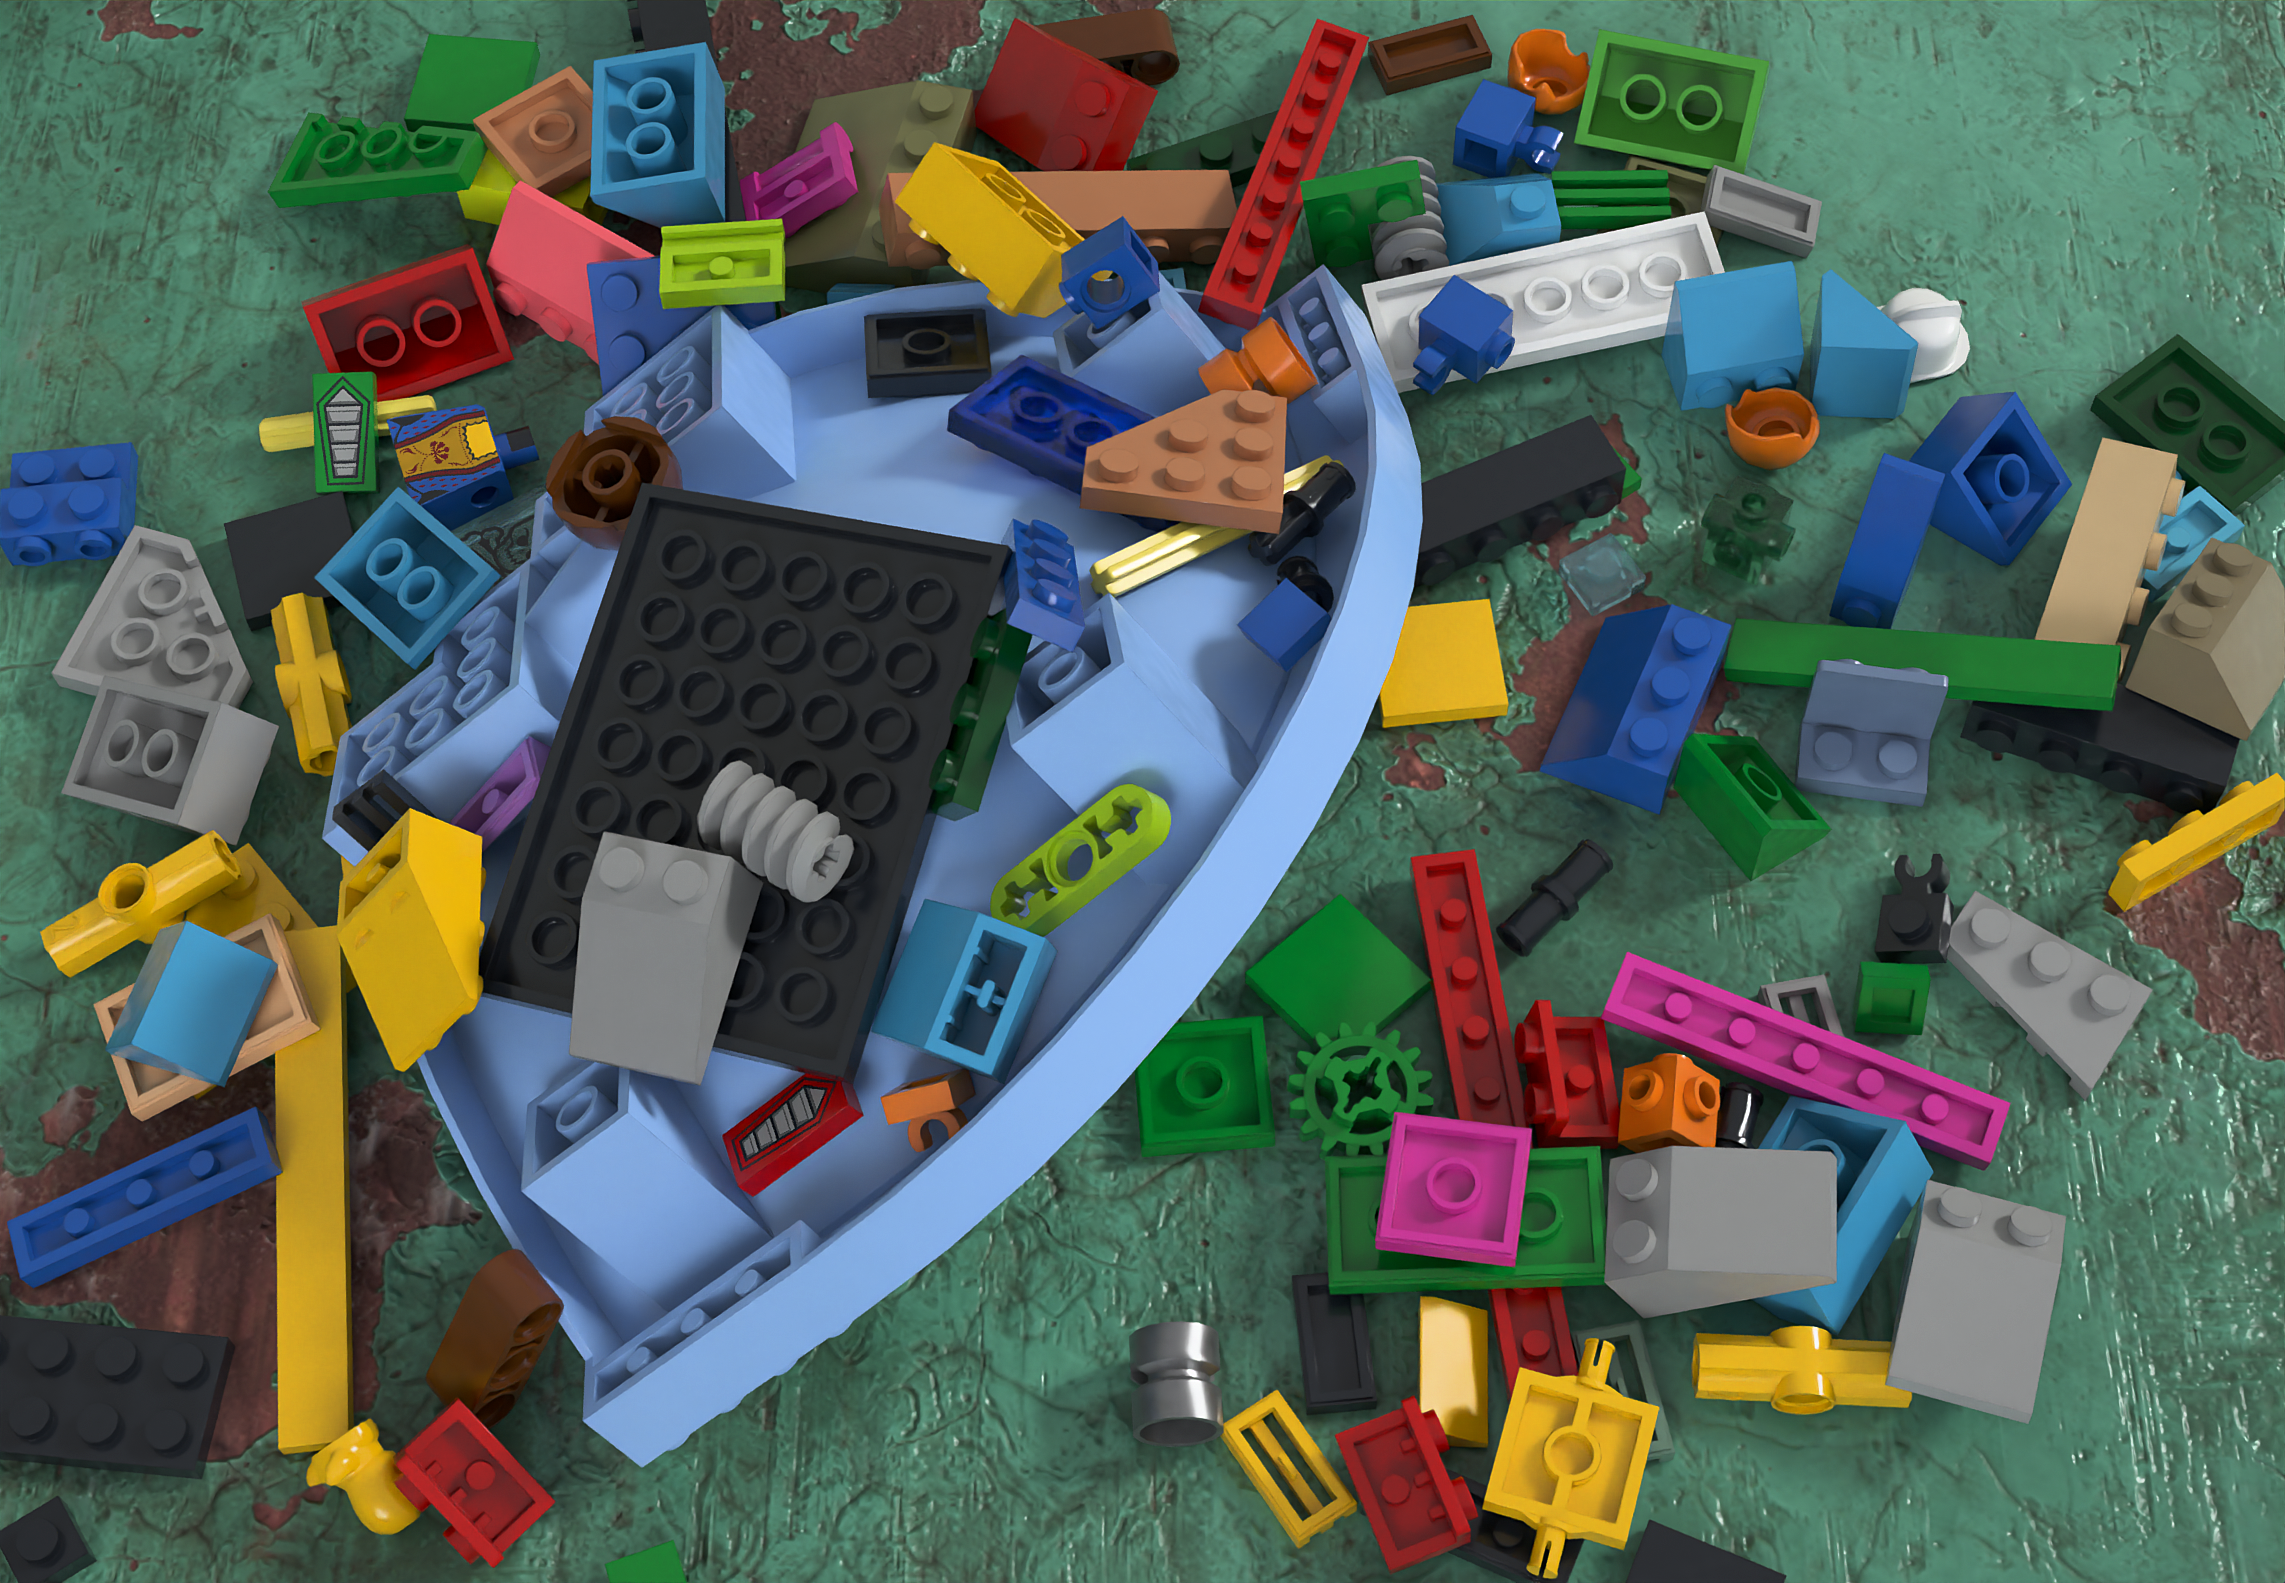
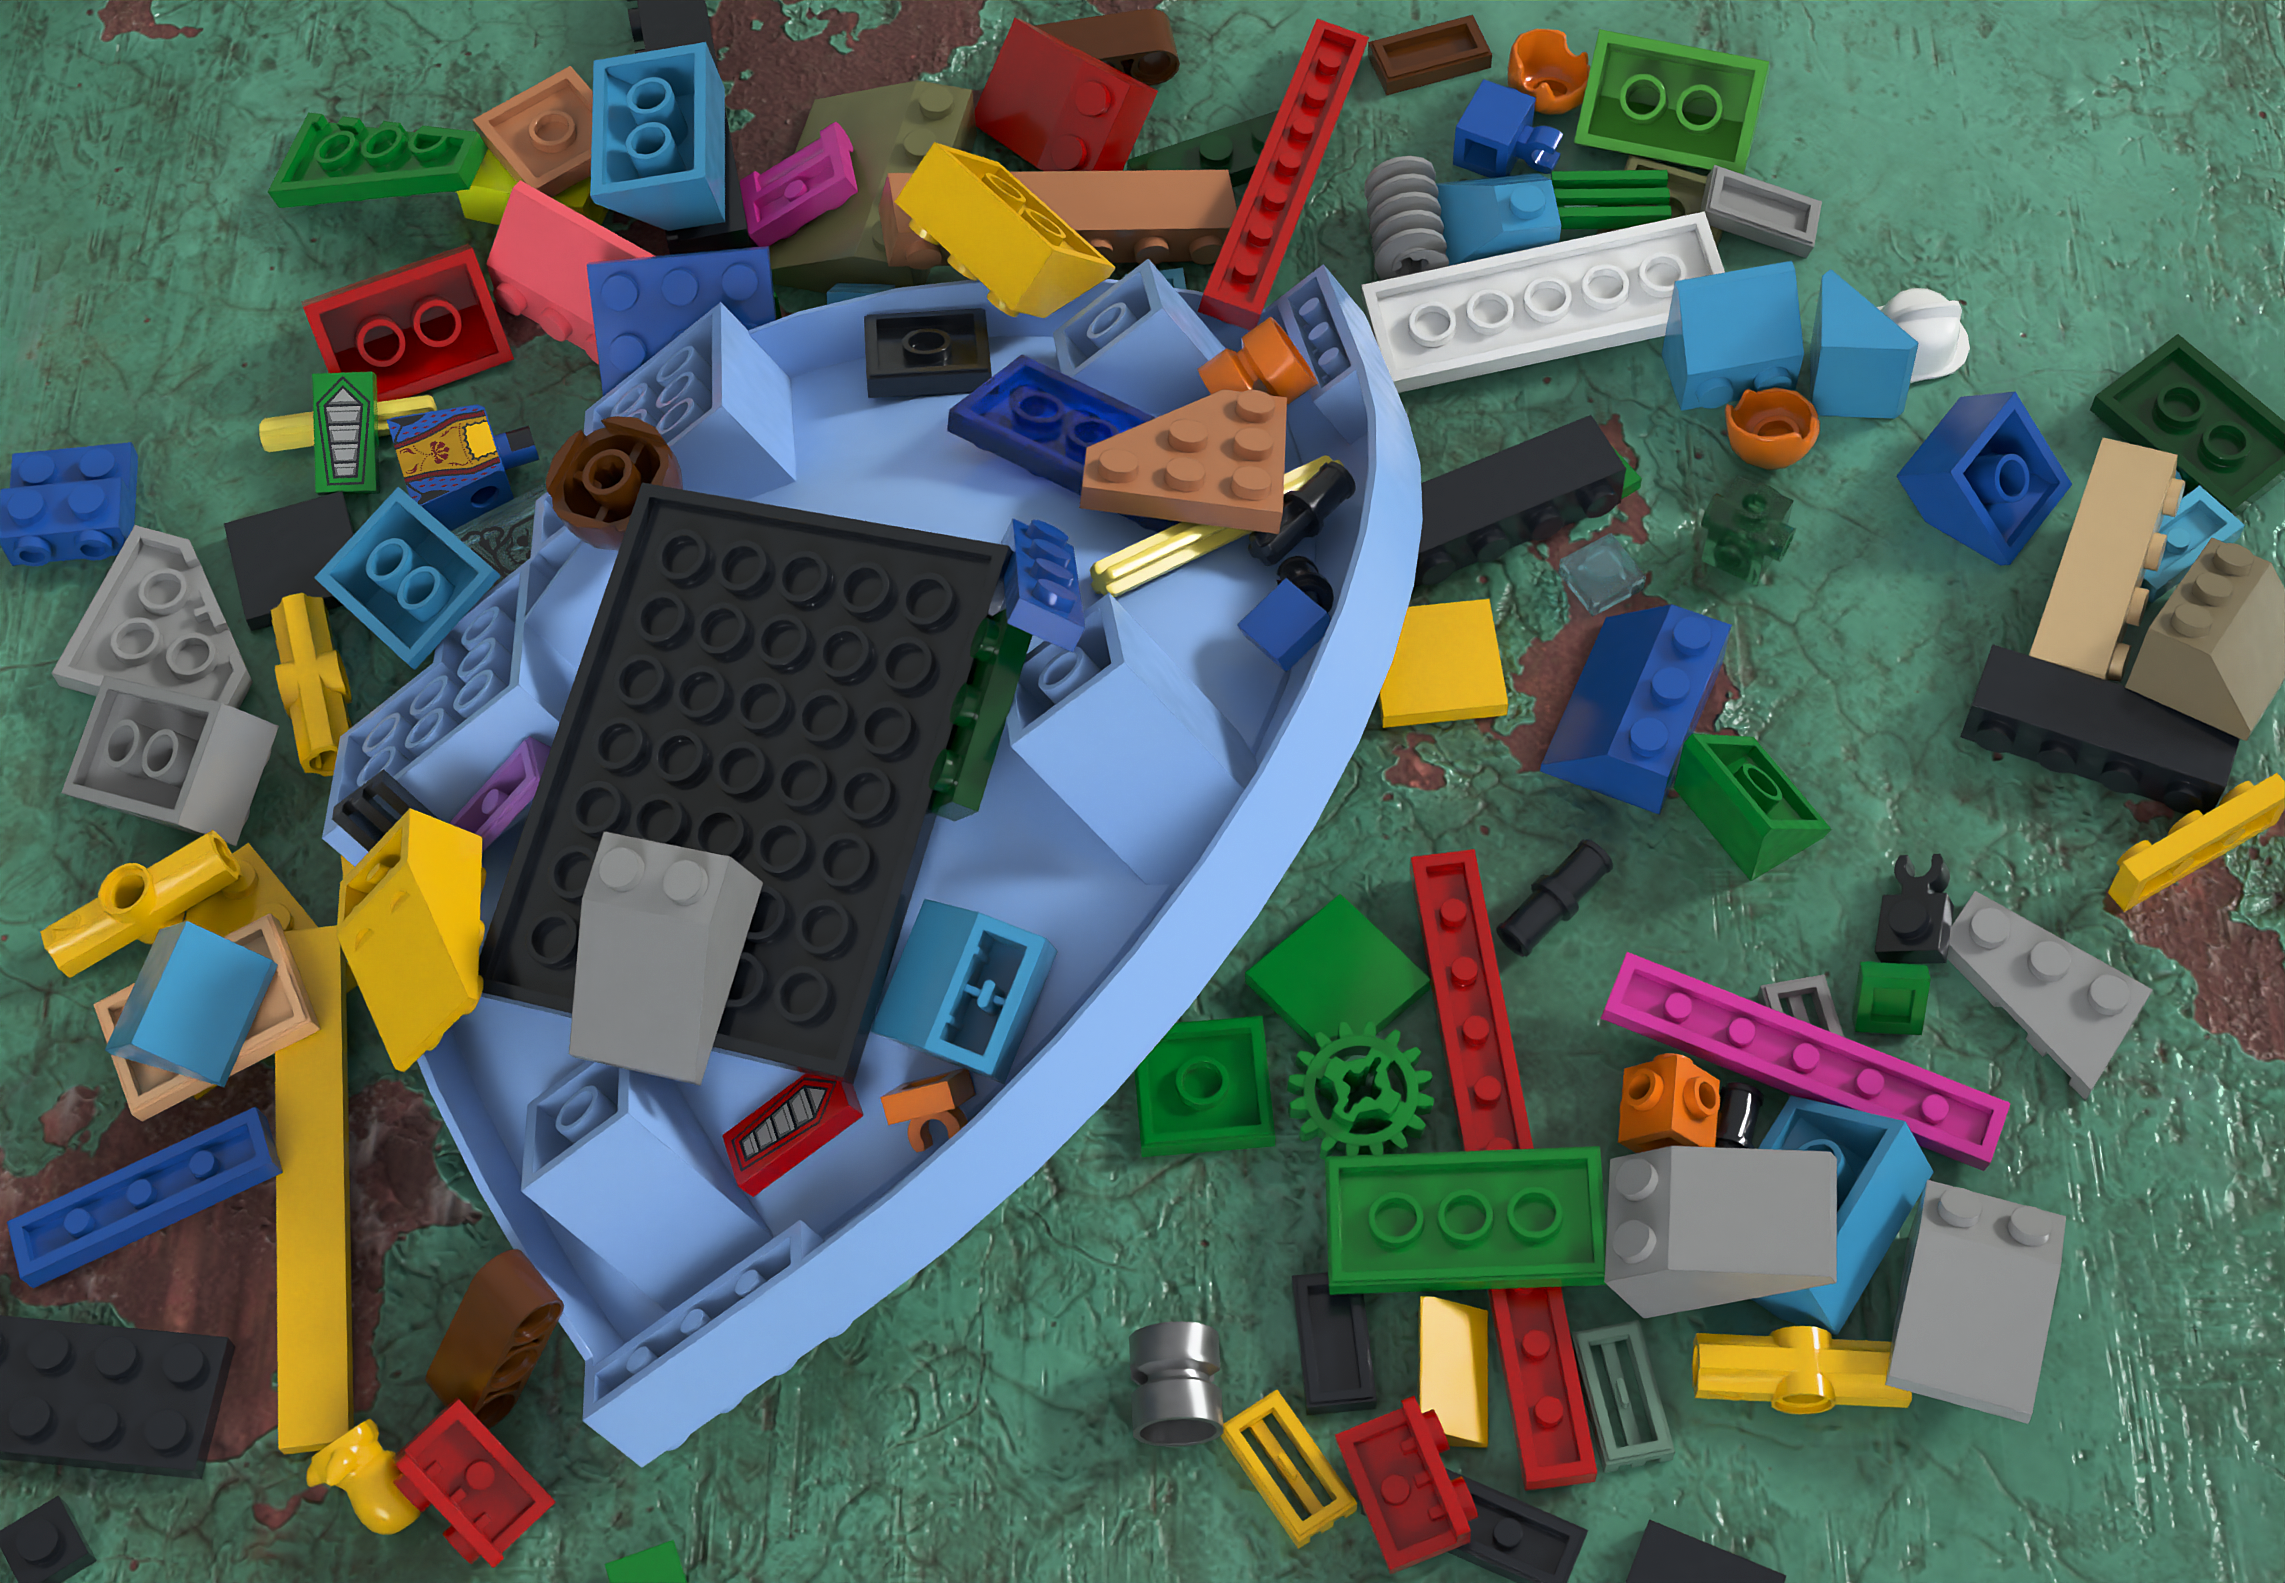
green tile [404,34,540,132] -> none
lime plate [659,219,785,309] -> none
light grey piece [696,760,854,903] -> none
lime beam [990,784,1171,937] -> none
blue brick [1058,216,1160,329] -> none
green plate [1300,160,1426,269] -> none
dark pink plate [1375,1112,1532,1267] -> none
blue brick [1413,275,1515,395] -> none
yellow plate [1482,1338,1659,1579] -> none
red bracket [1514,1000,1620,1149] -> none
green tile [1724,618,2121,711] -> none
sand blue bracket [1794,659,1949,807] -> none
blue slope [1829,453,1945,629] -> none

